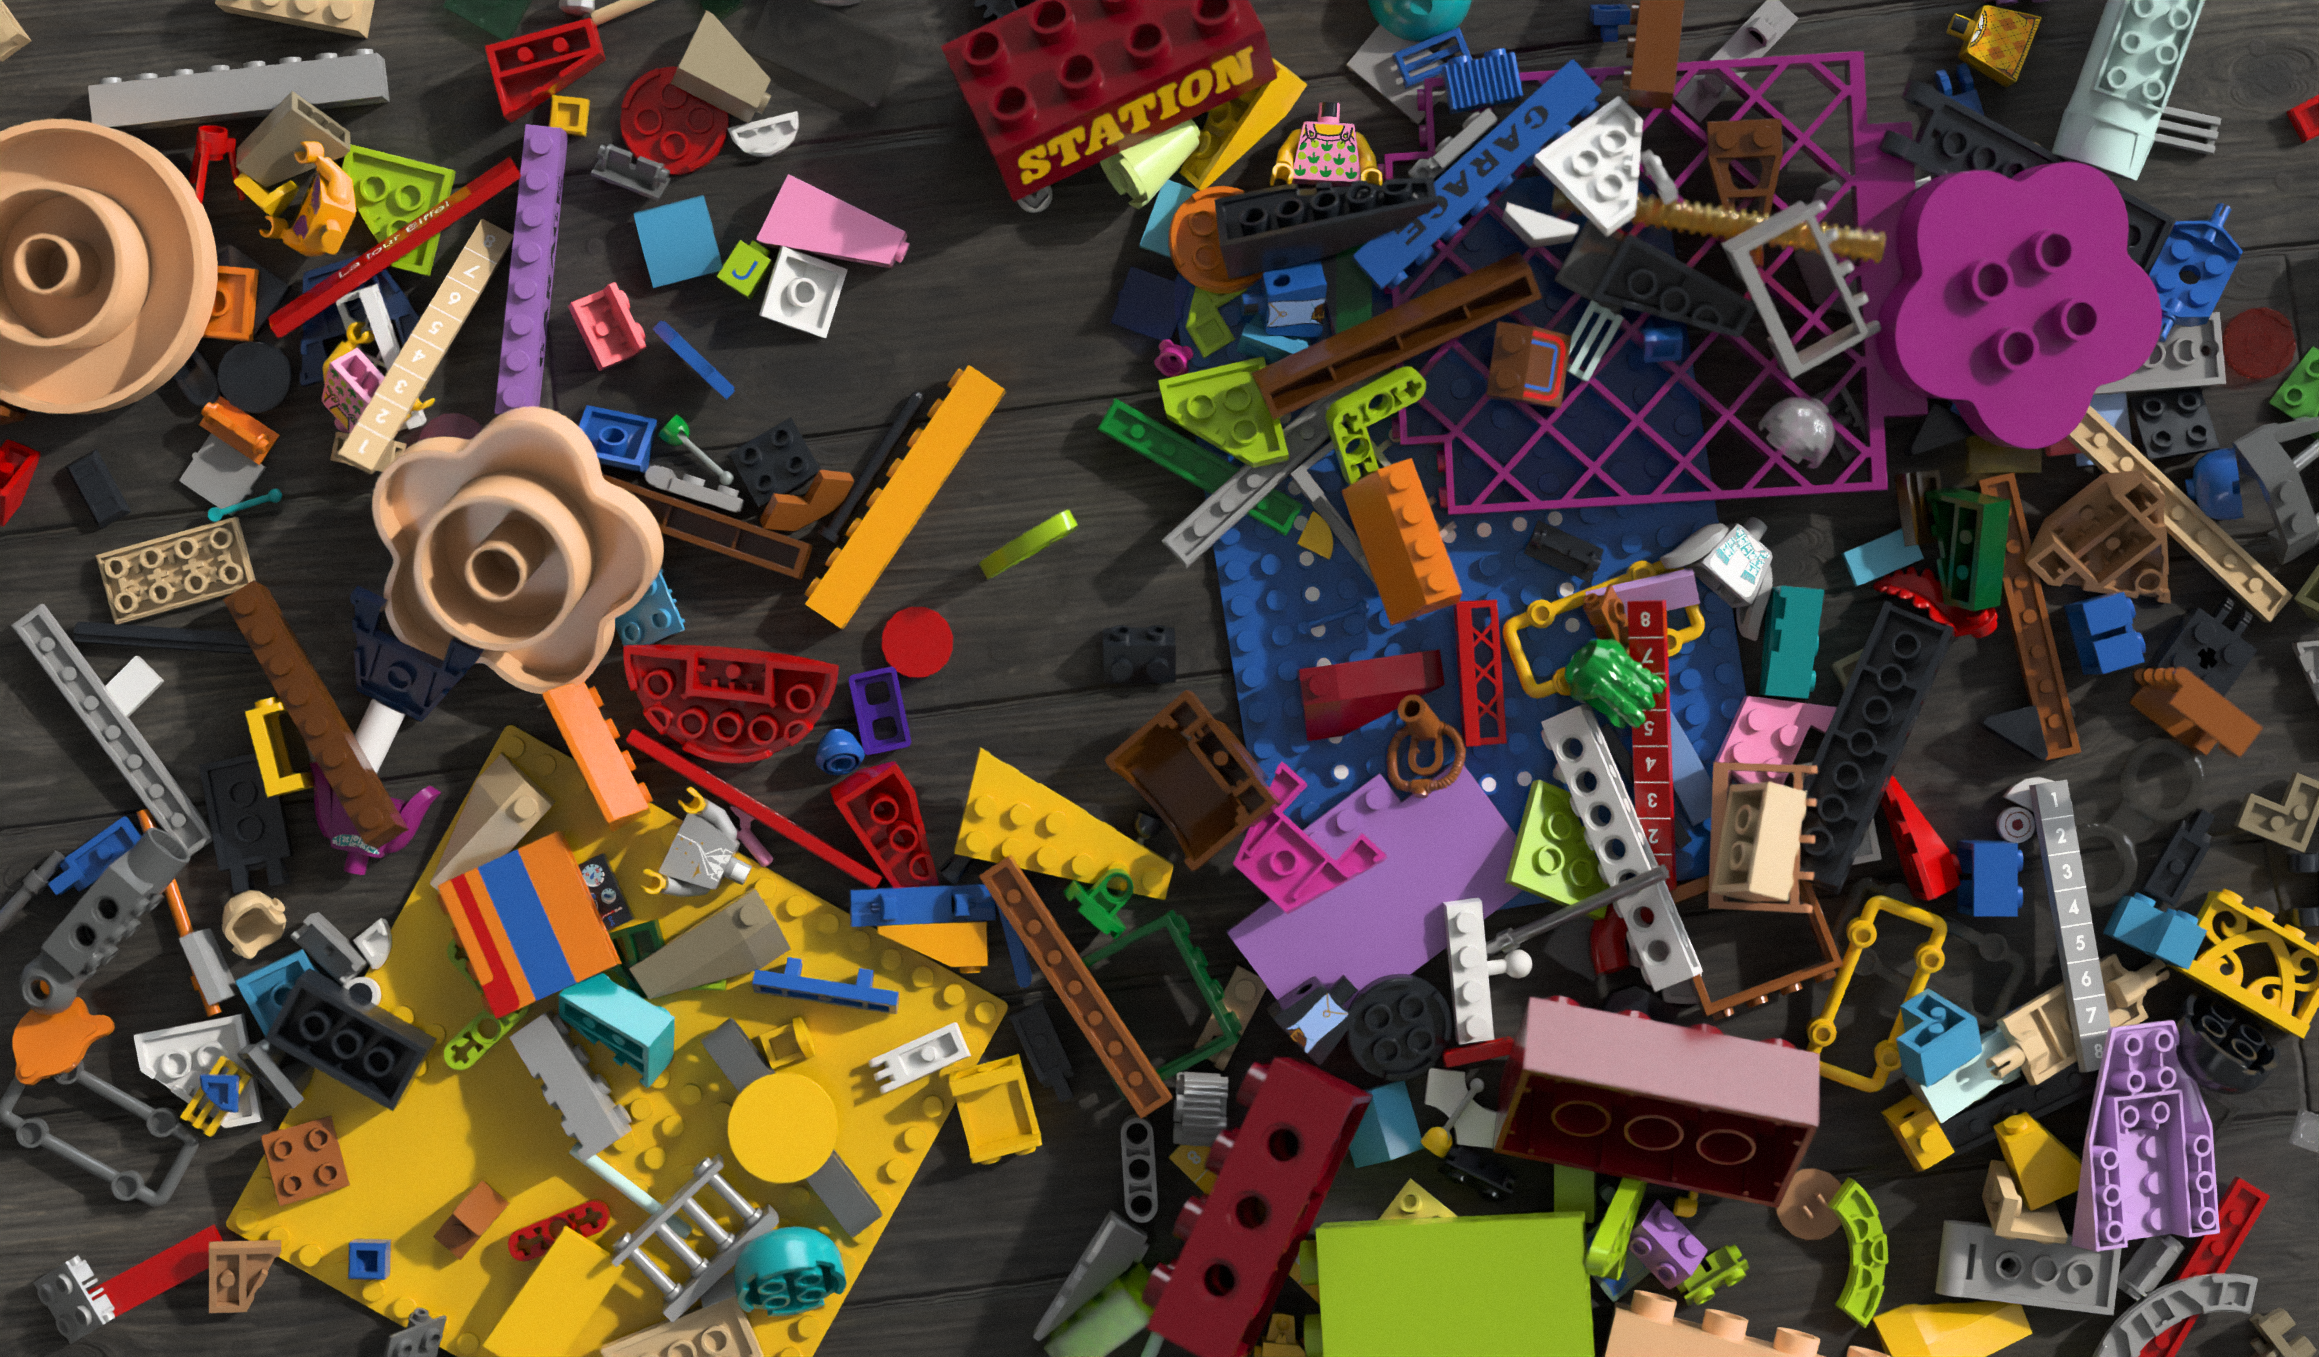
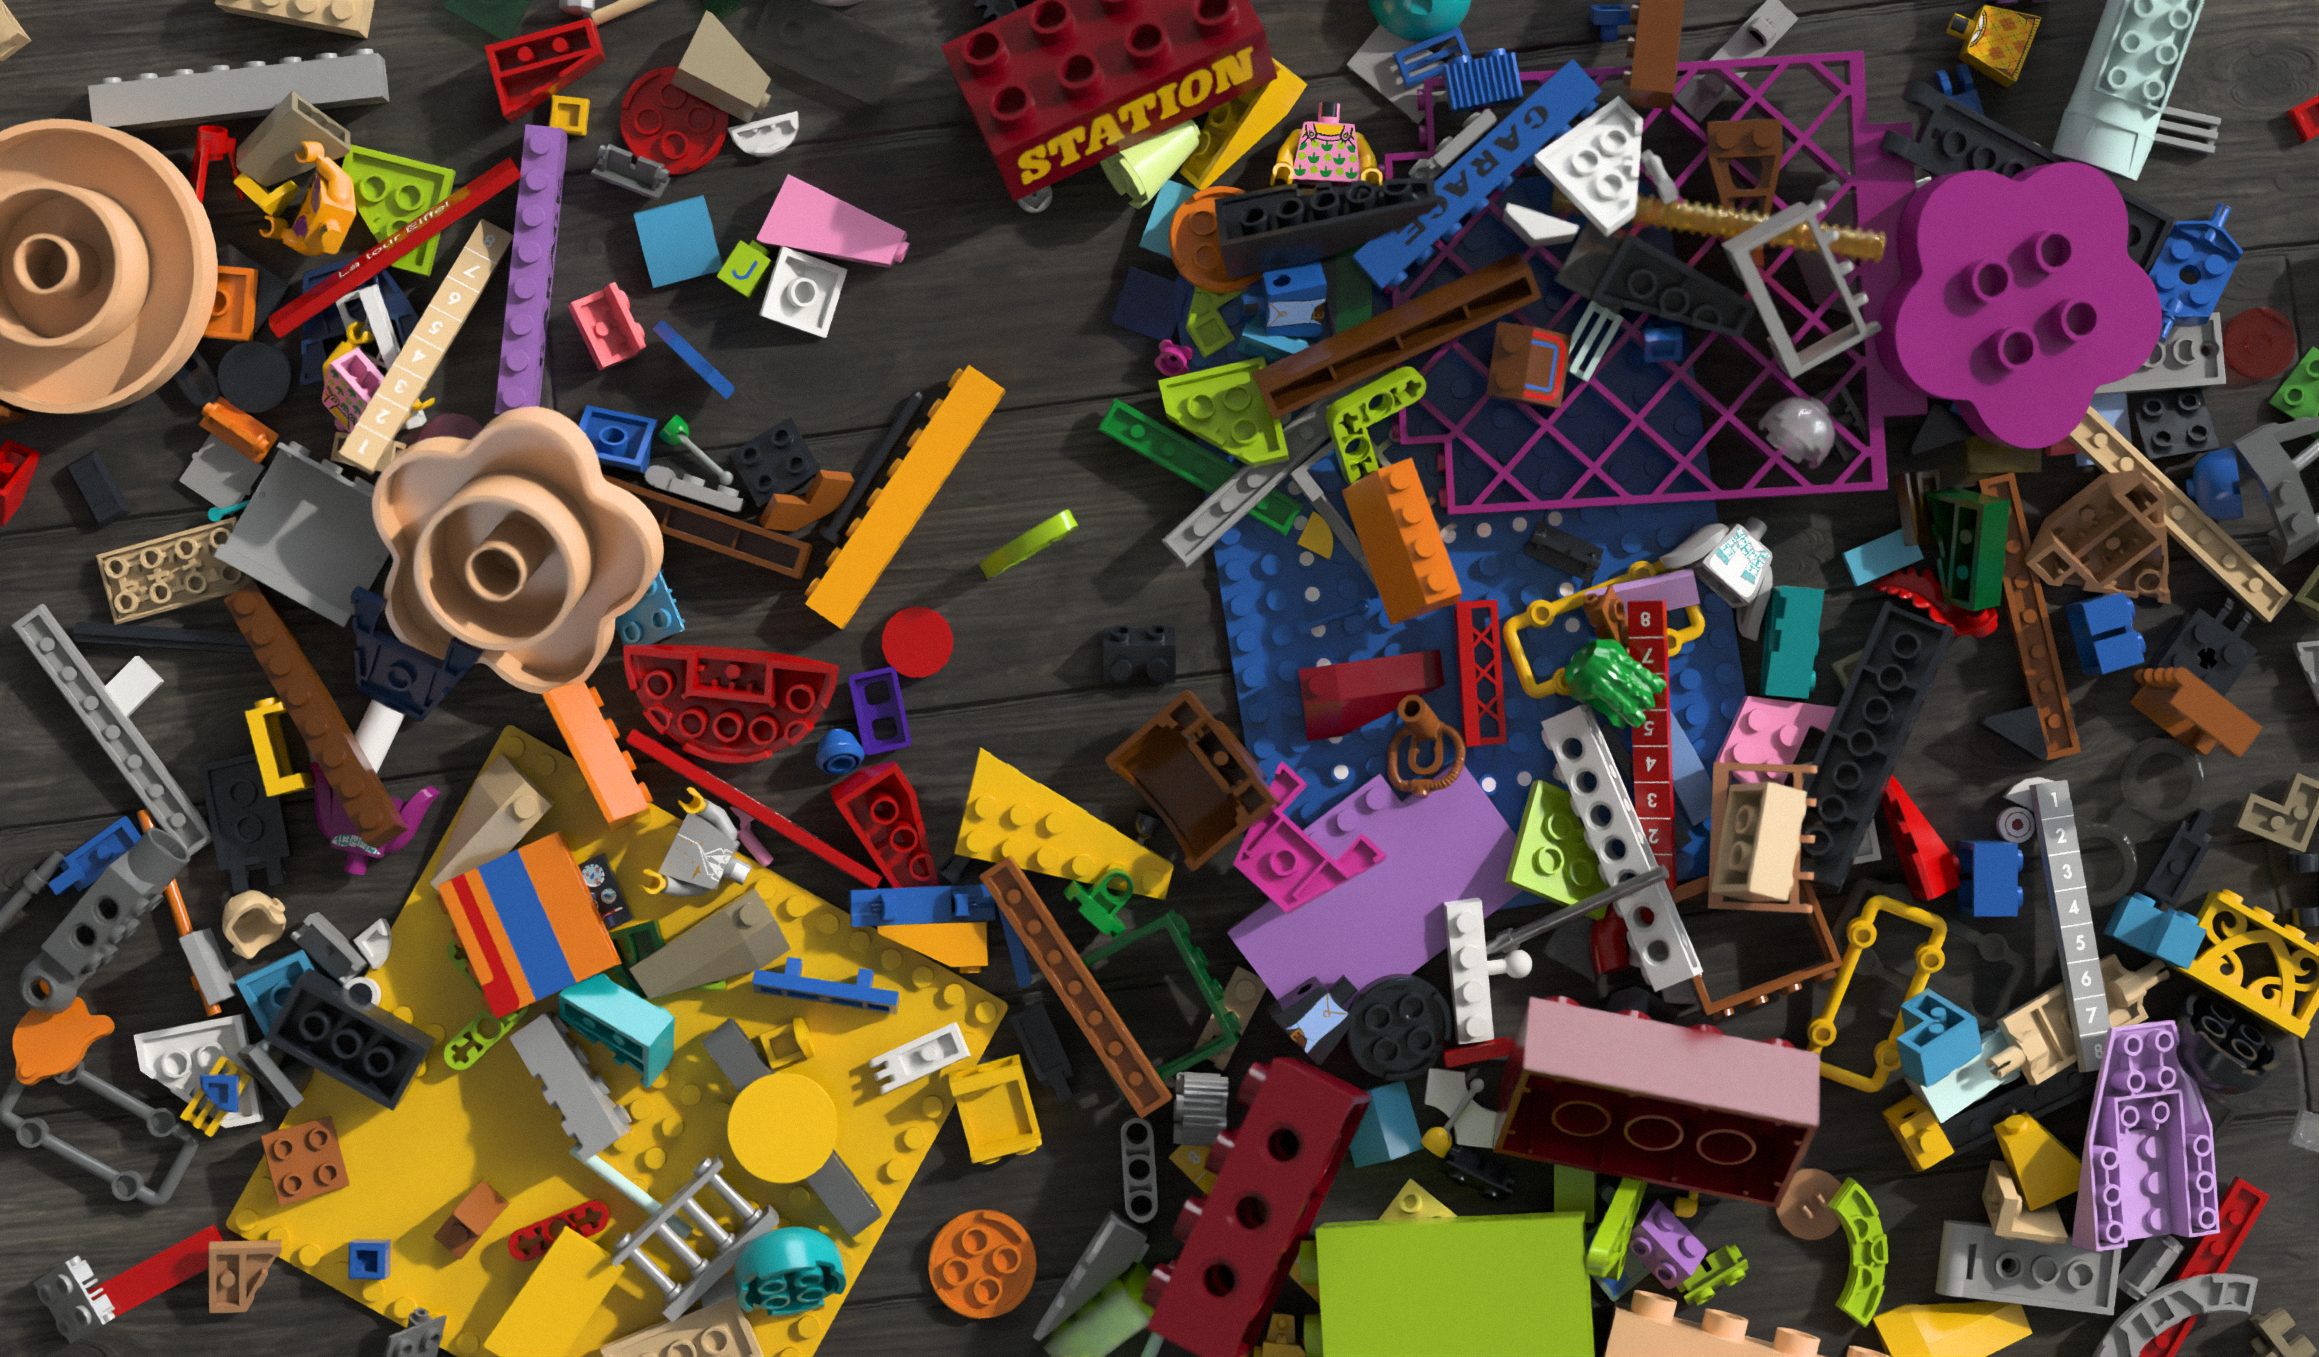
none -> light grey panel [214,441,390,628]
none -> orange tile [928,1209,1037,1319]

